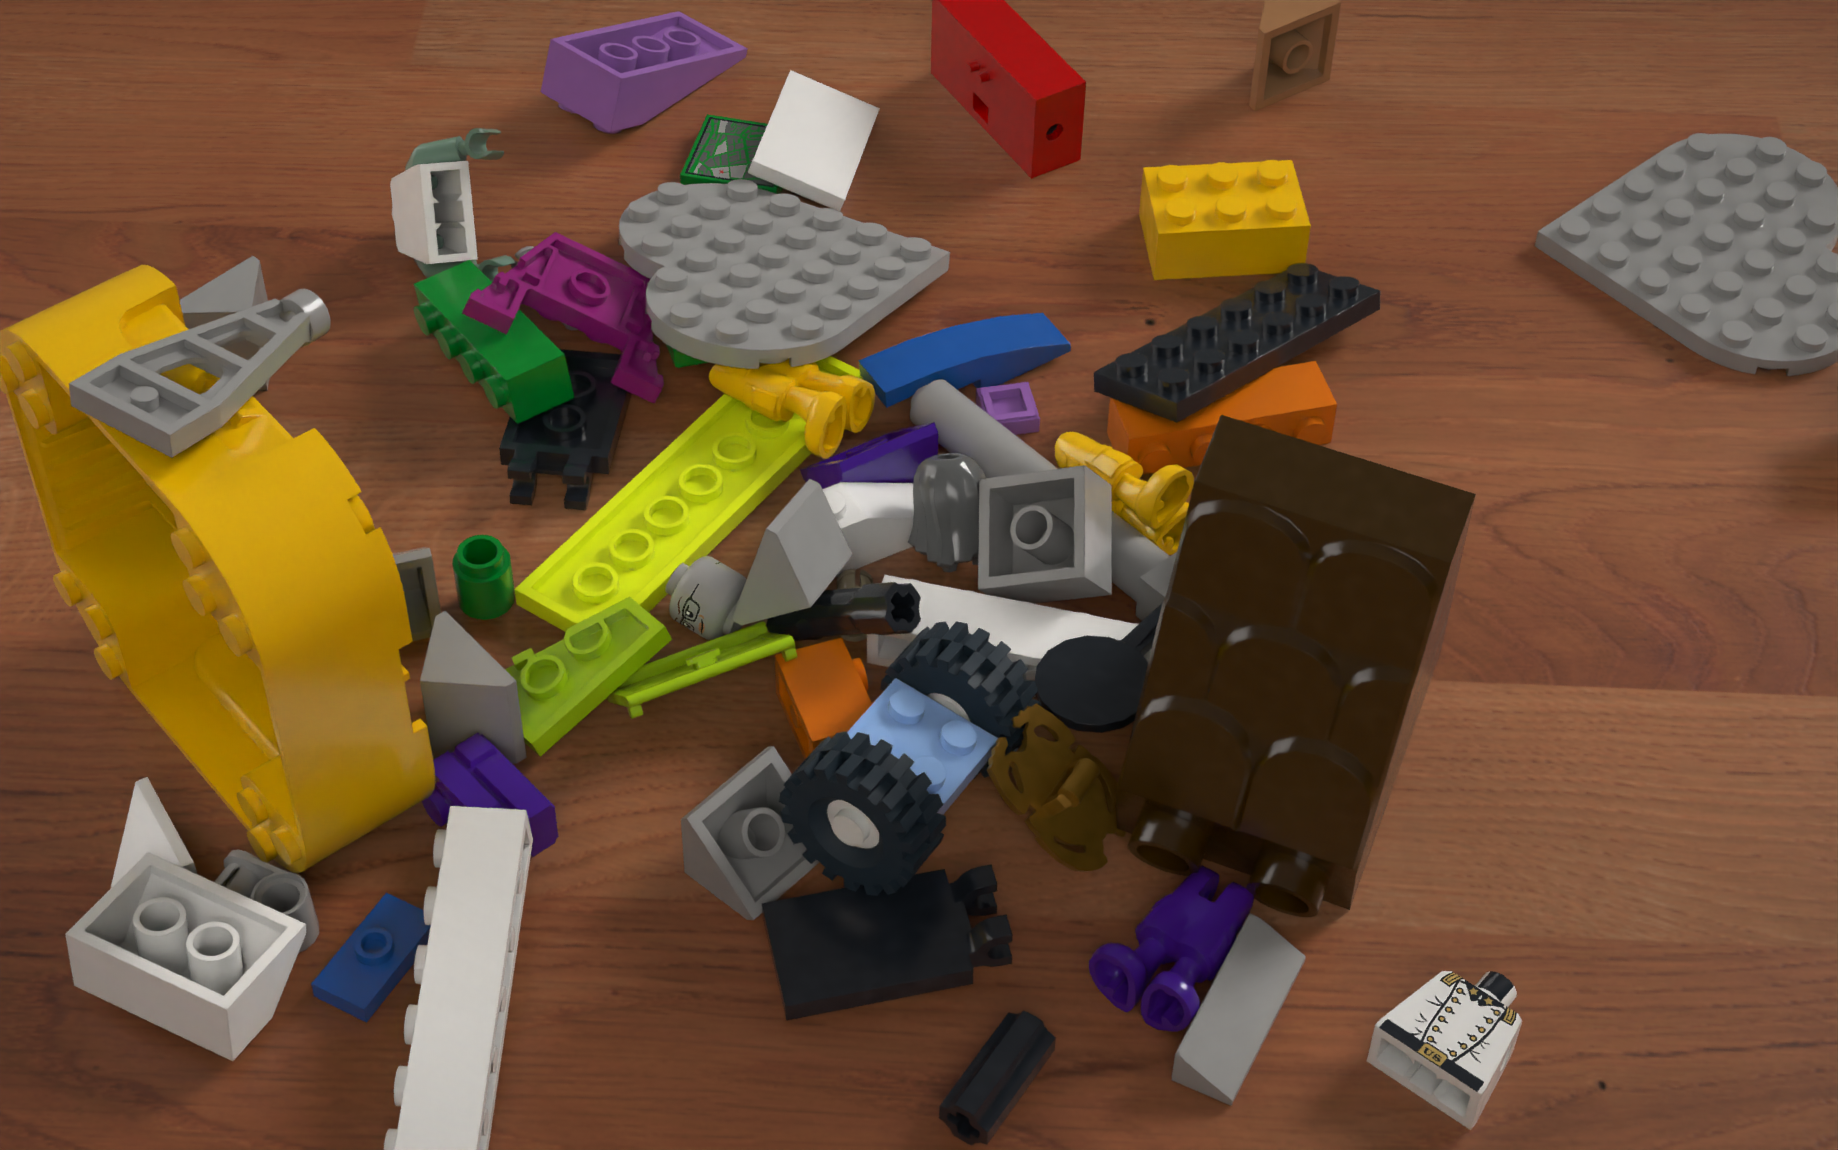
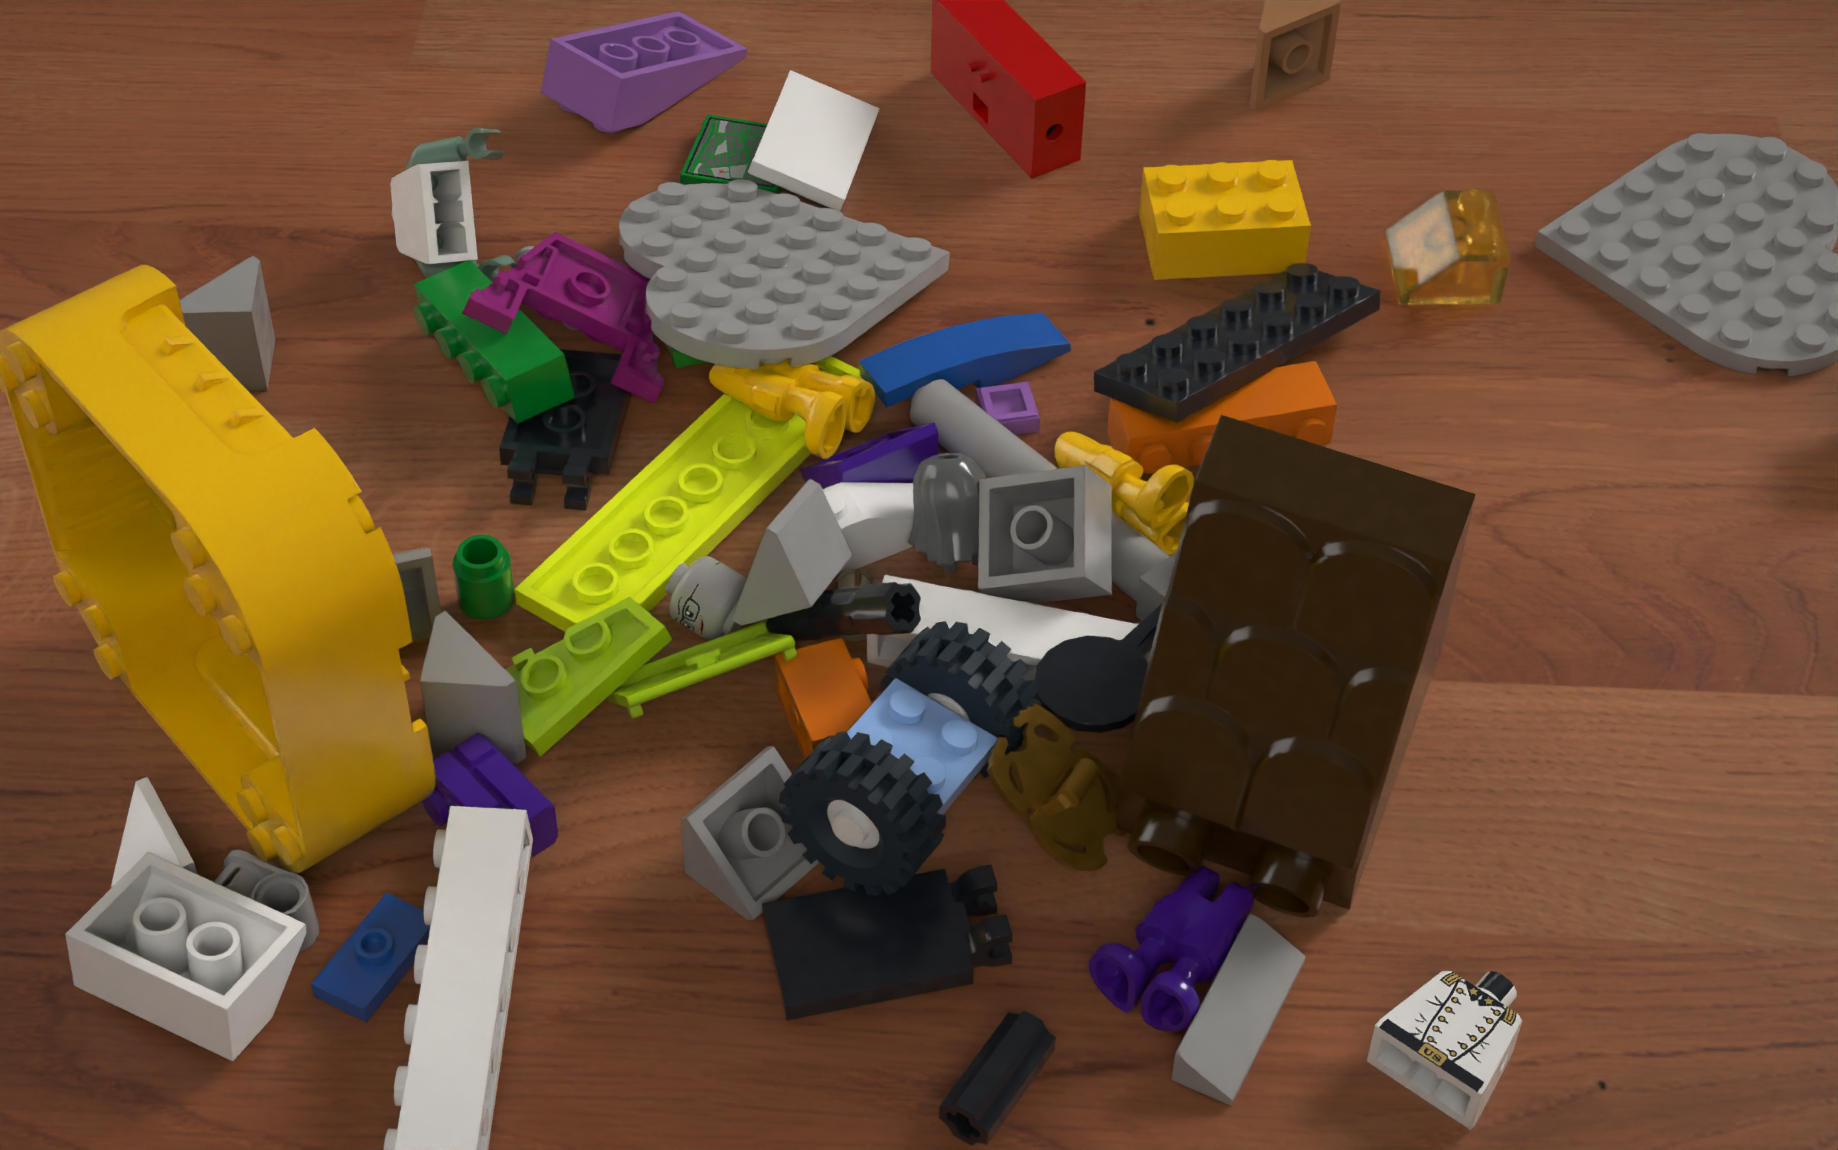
light grey plate [69,289,331,458] -> none
none -> clear yellow slope [1385,189,1511,305]

